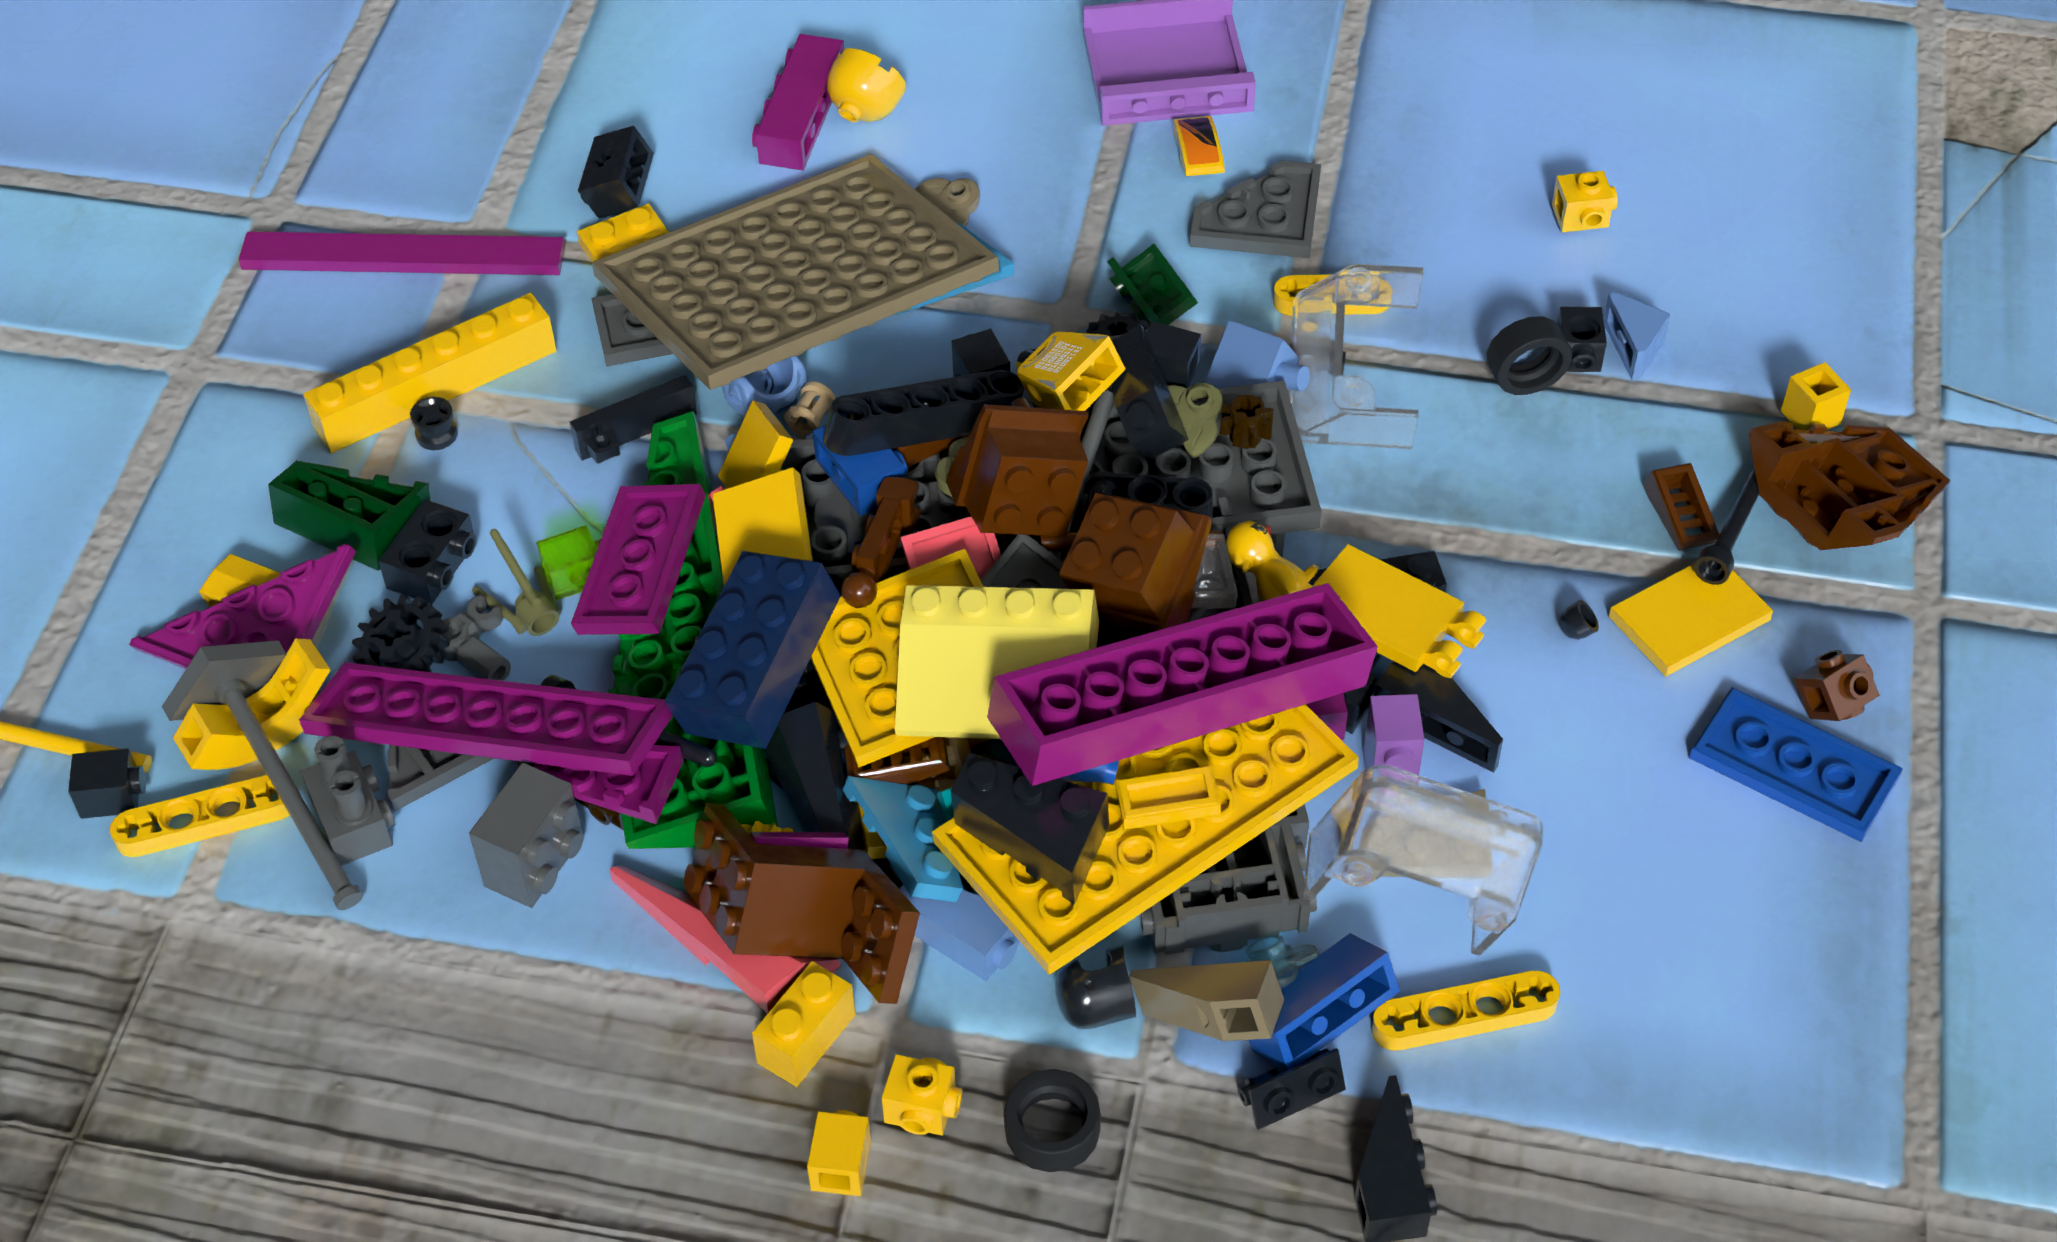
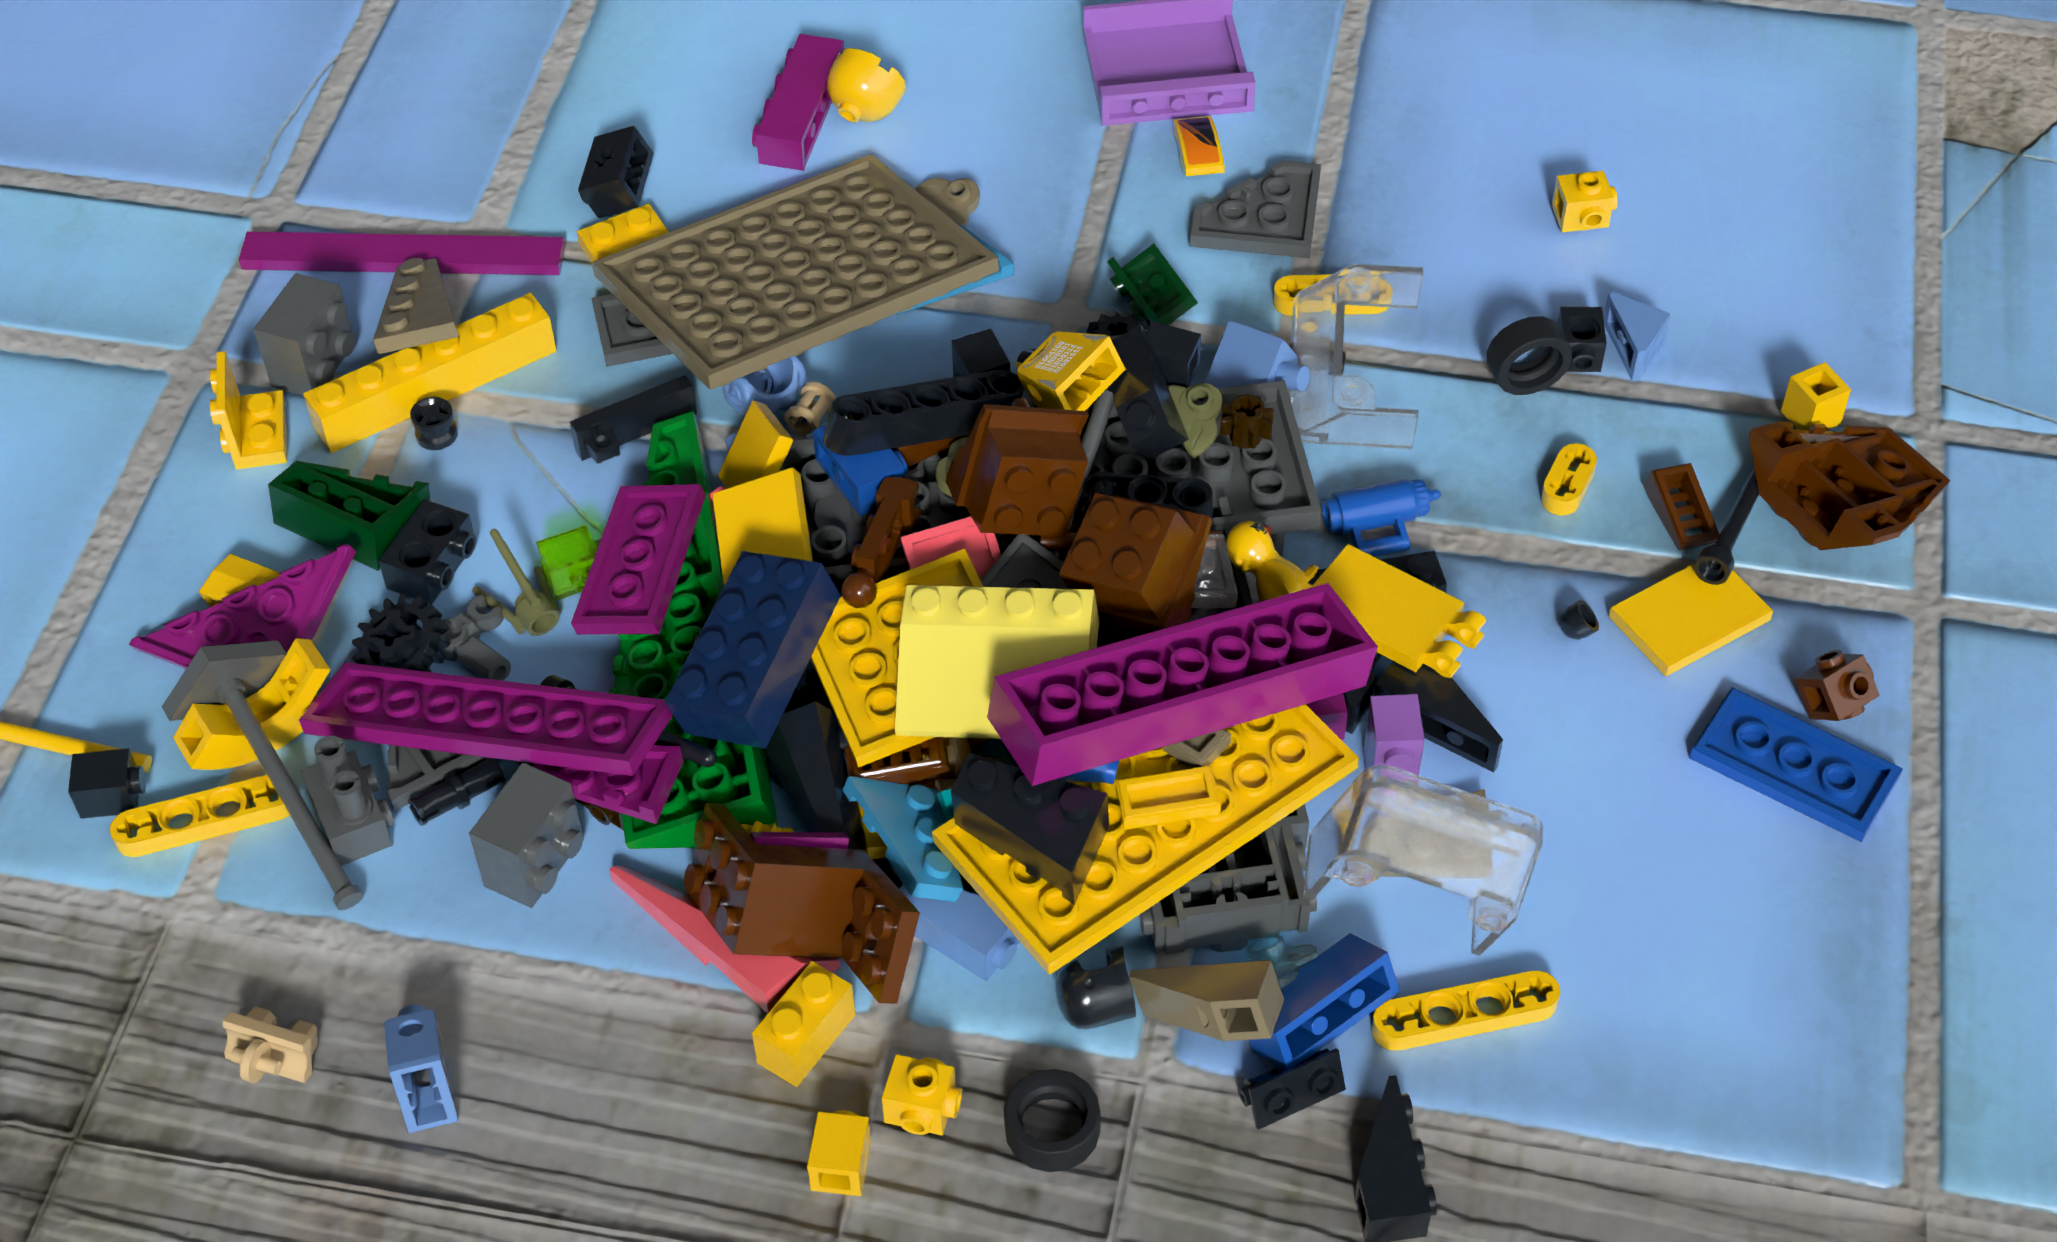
none -> yellow bracket [210,351,287,470]
none -> tan hips [222,1006,318,1084]
none -> dark grey brick [253,273,355,396]
none -> dark tan wing [373,258,459,354]
none -> medium blue torso [384,1004,459,1133]
none -> black pin [408,757,505,826]
none -> dark tan tile [1163,729,1231,768]
none -> blue piece [1321,479,1441,557]
none -> yellow beam [1541,443,1597,516]

